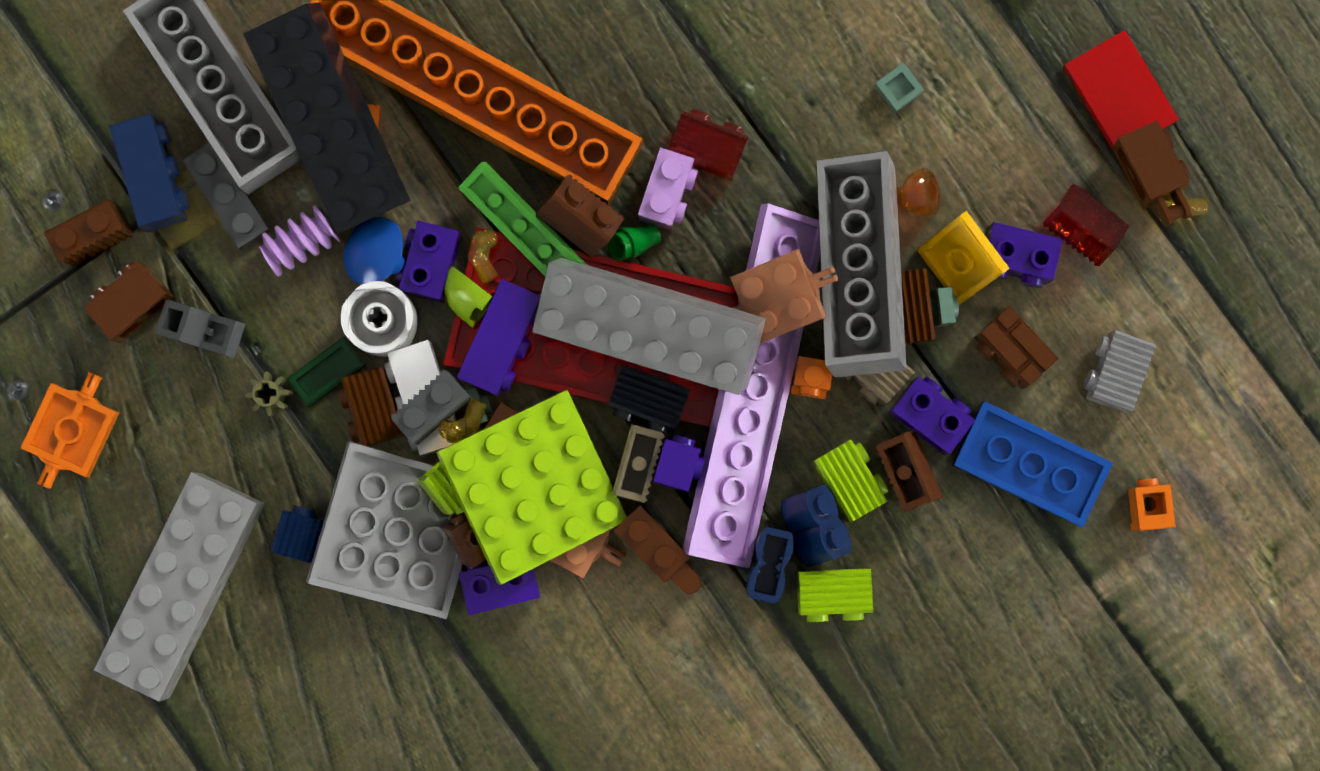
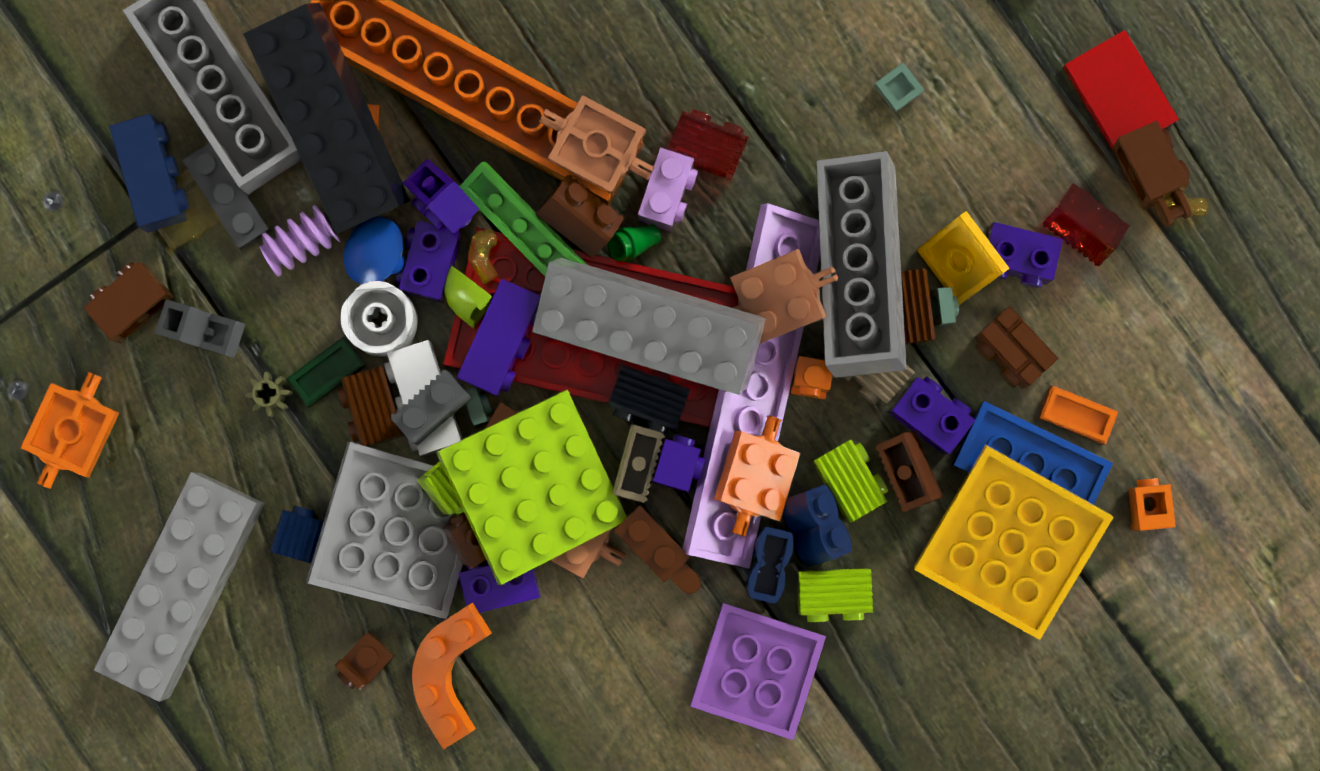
reddish brown brick [44,199,133,267] -> none
clear yellow arm [439,398,487,443] -> none
clear orange brick [897,167,941,217] -> none
light grey brick [1084,330,1156,413] -> none
none -> reddish brown bracket [335,631,395,690]
none -> dark purple brick [402,158,479,234]
none -> orange plate [412,603,492,750]
none -> nougat plate [539,95,655,195]
none -> medium lavender plate [690,603,826,740]
none -> plate [714,416,800,537]
none -> yellow plate [914,444,1114,640]
none -> orange tile [1037,385,1118,445]

